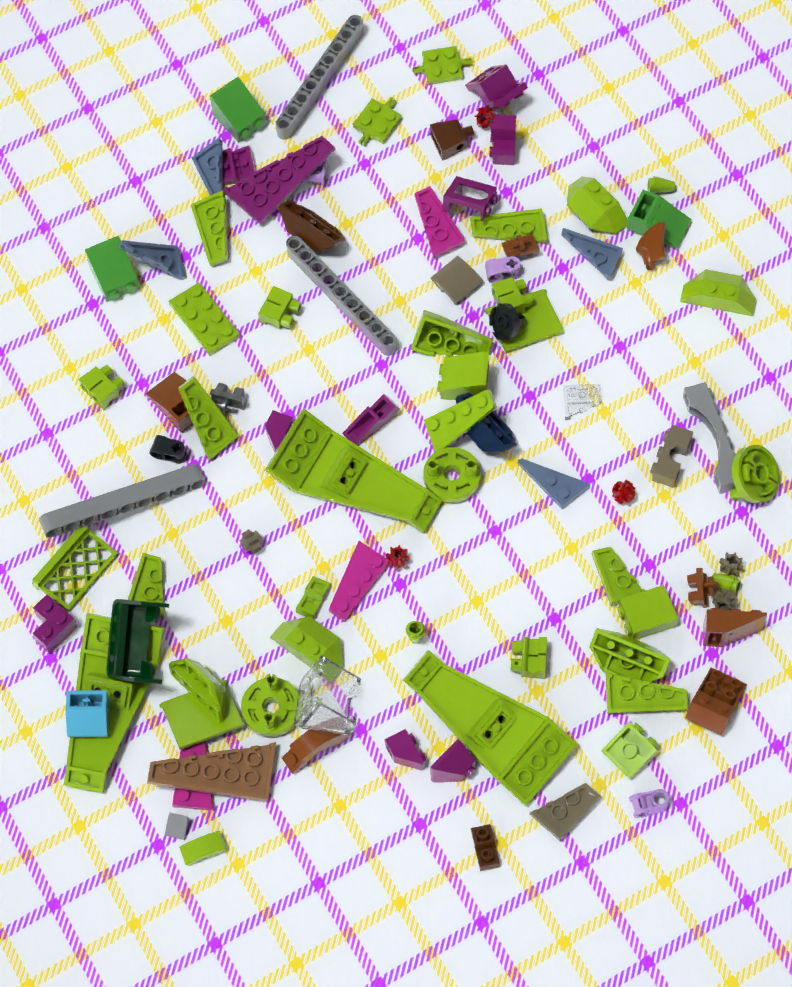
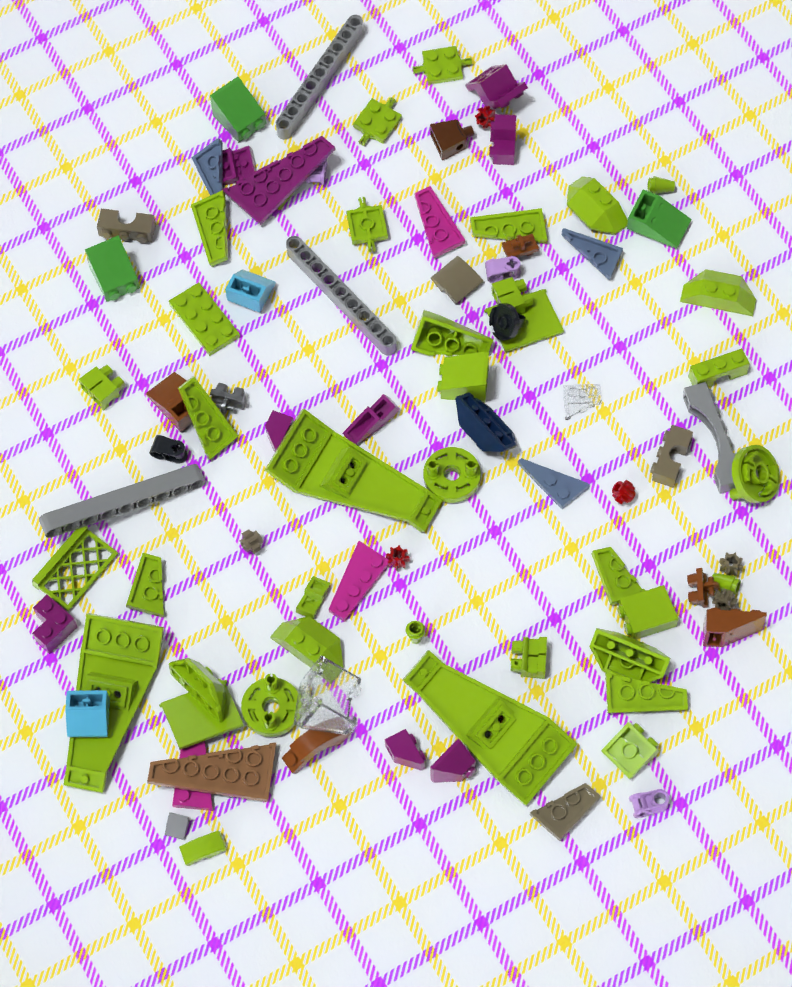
dark green windscreen [106,599,169,684] -> none
sand blue wing [119,240,185,280] -> none
lime hips [258,285,301,330] -> none
reddish brown wedge [279,200,345,251] -> none
lime wing [424,389,497,452] -> none
magenta panel [442,176,498,221] -> none
reddish brown slope [471,824,500,871] -> none
dark orange arm [636,222,666,270] -> none
dark orange slope [685,667,747,736] -> none
none -> dark tan arch [97,208,156,243]
none -> medium azure slope [225,269,276,312]
none -> lime plate [346,197,388,253]
none -> lime arch [688,348,750,388]

